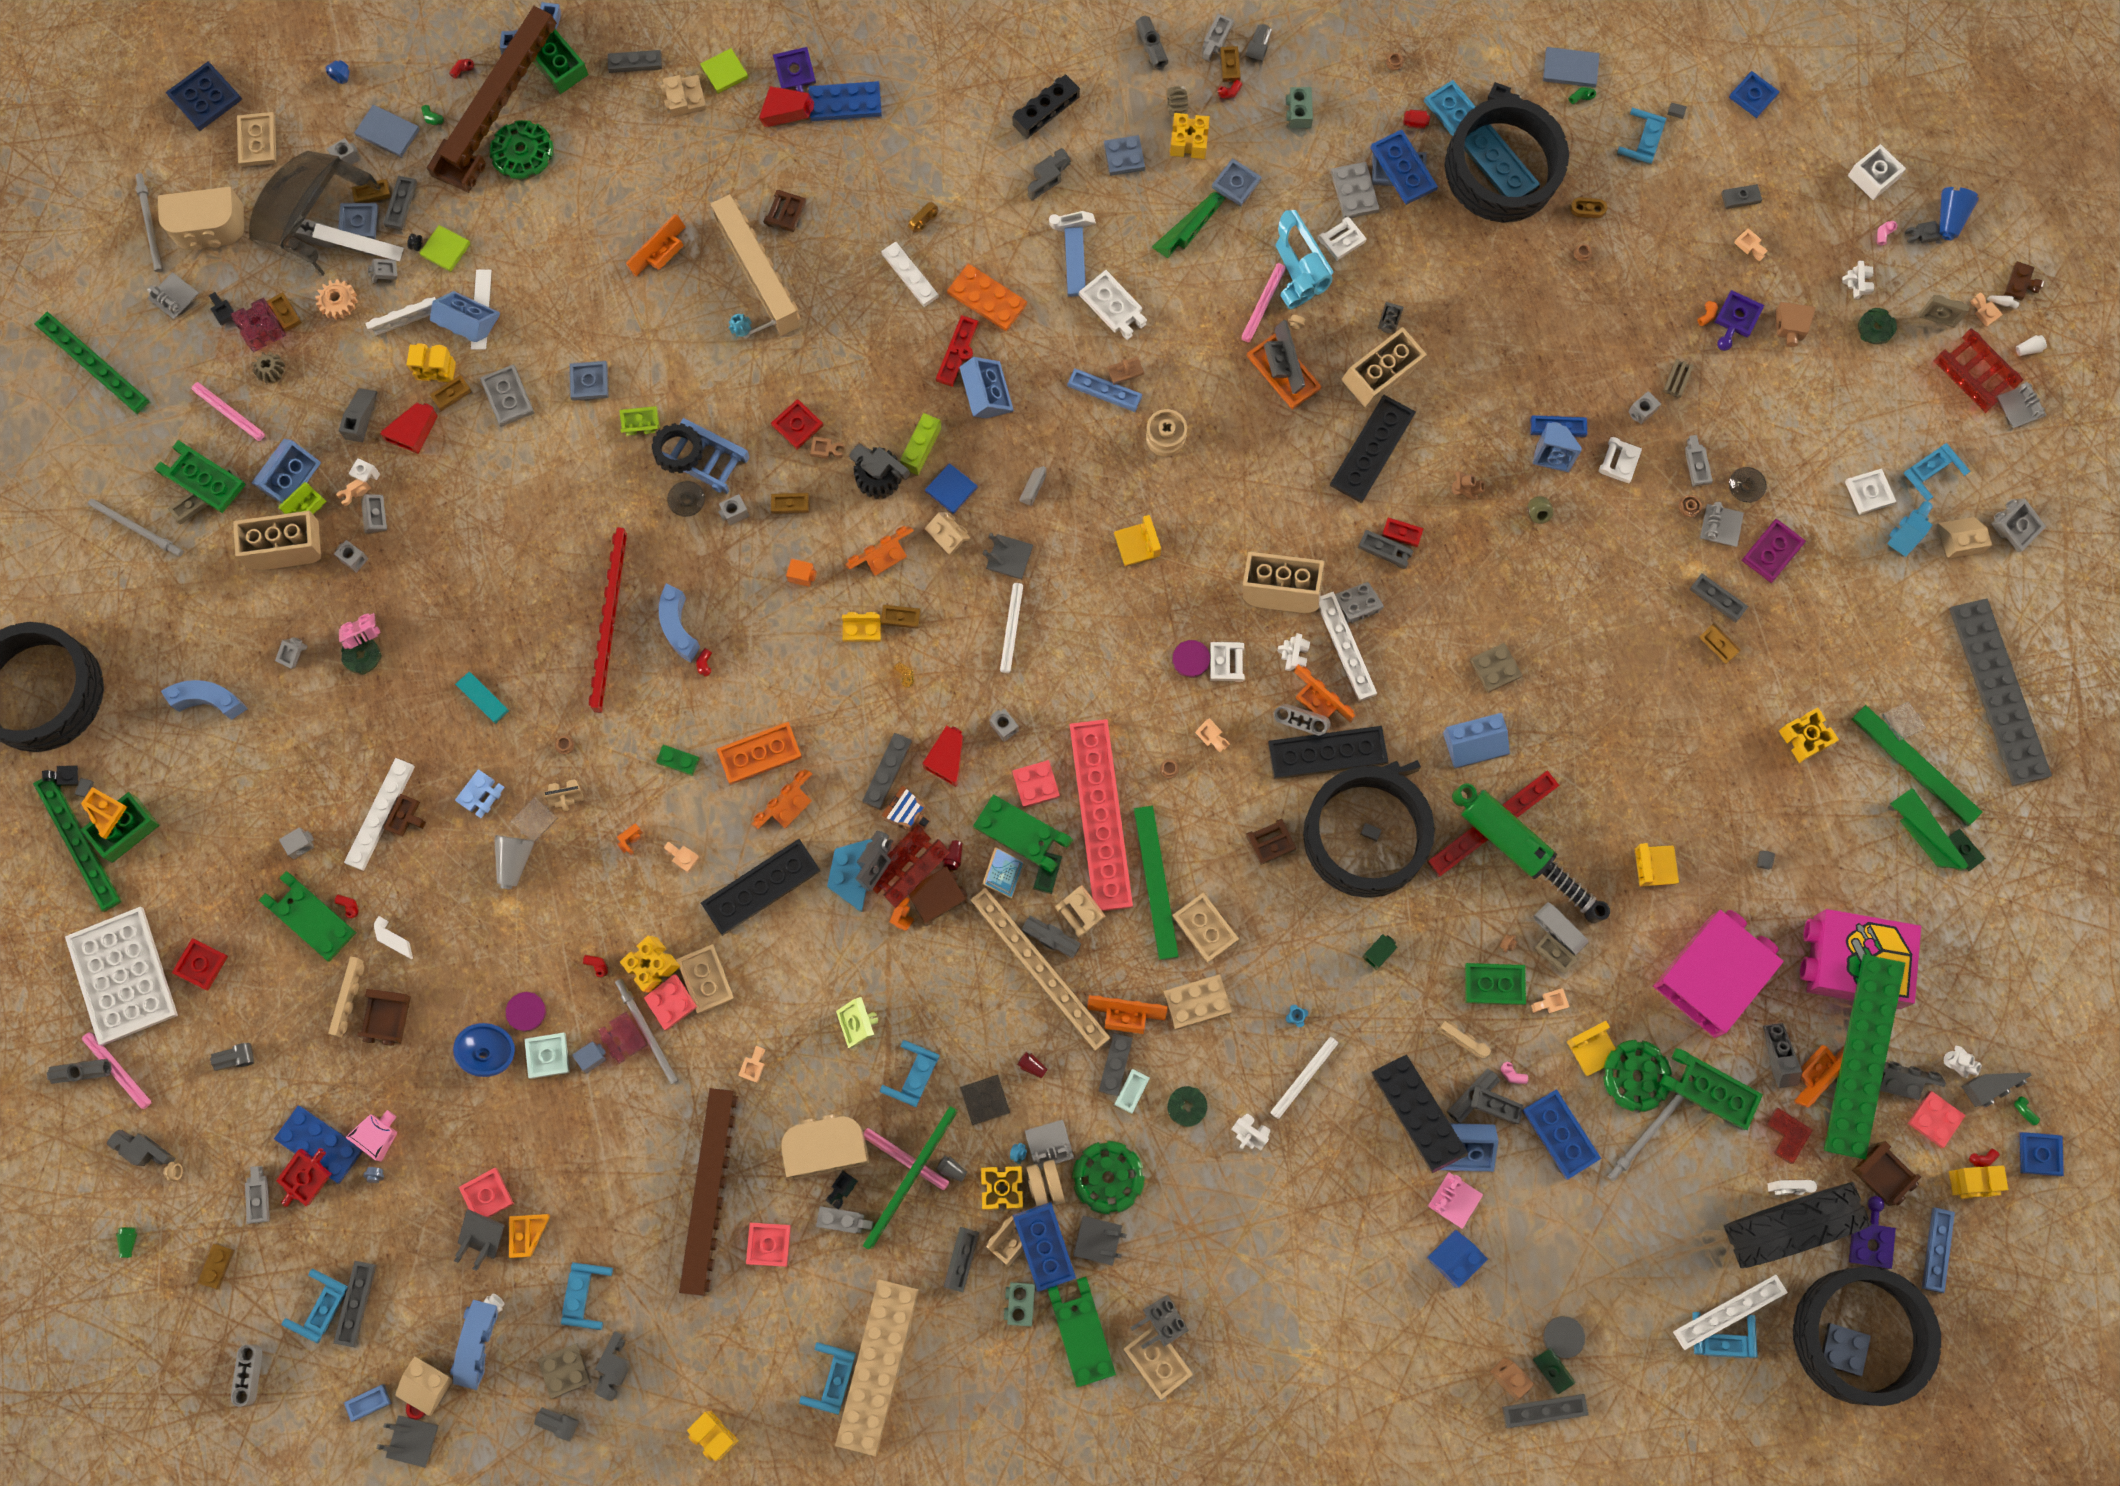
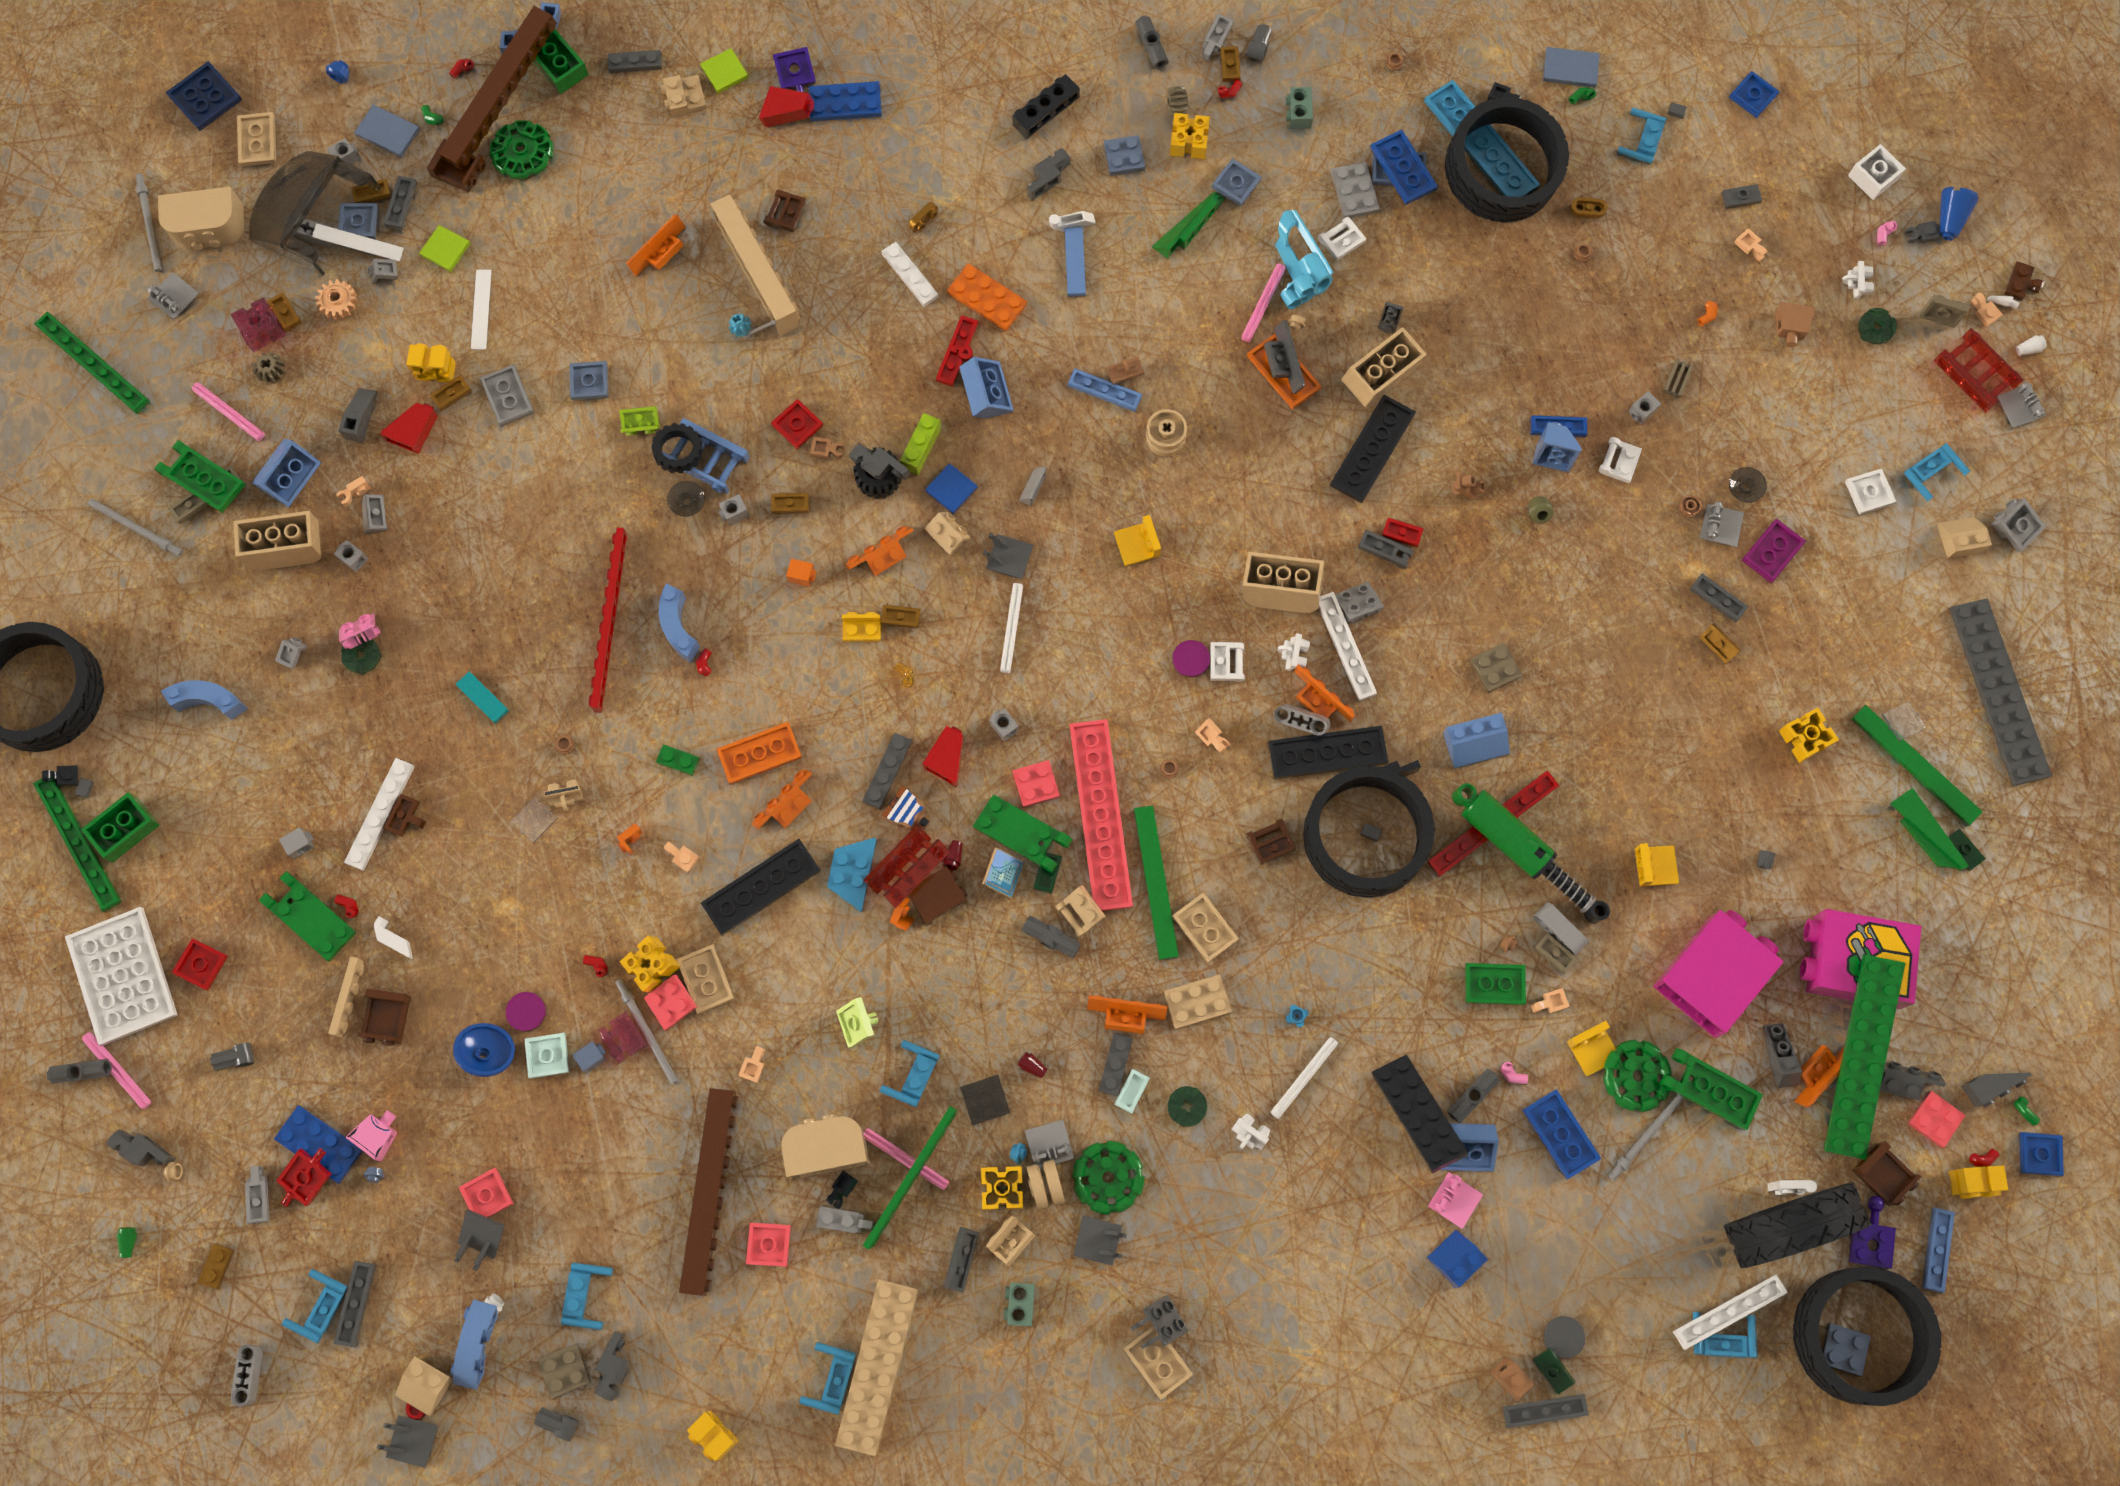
light orange wing [81,787,127,839] -> none
black plate [209,292,237,326] -> none
lime bracket [278,482,327,514] -> none
medium blue tile [344,1384,392,1422] -> none
white bracket [349,458,380,482] -> none
white plate [365,297,436,337] -> none
black bush [407,233,423,251] -> none
medium blue slope [430,291,500,342] -> none
light blue plate [455,769,505,818] -> none
light grey cone [494,835,534,889] -> none
light orange wing [509,1214,550,1258] -> none
dark grey plate [855,831,893,891] -> none
dark grey cone [936,1155,967,1182] -> none
tan plate [970,888,1111,1051] -> none
blue plate [1012,1202,1076,1292] -> none
green hinge [1047,1276,1116,1388] -> none
white tile [1079,270,1147,340] -> none
dark green slope [1362,934,1398,971] -> none
red brick [1403,109,1430,129] -> none
tan hinge [1437,1021,1491,1059] -> none
dark grey plate [1471,1087,1523,1124] -> none
light grey hinge [1685,435,1713,487] -> none
dark purple plate [1715,290,1764,351] -> none
clear red plate [1766,1108,1813,1164] -> none
dark azure brick [1887,501,1933,557] -> none
white hips [1943,1046,1982,1078] -> none

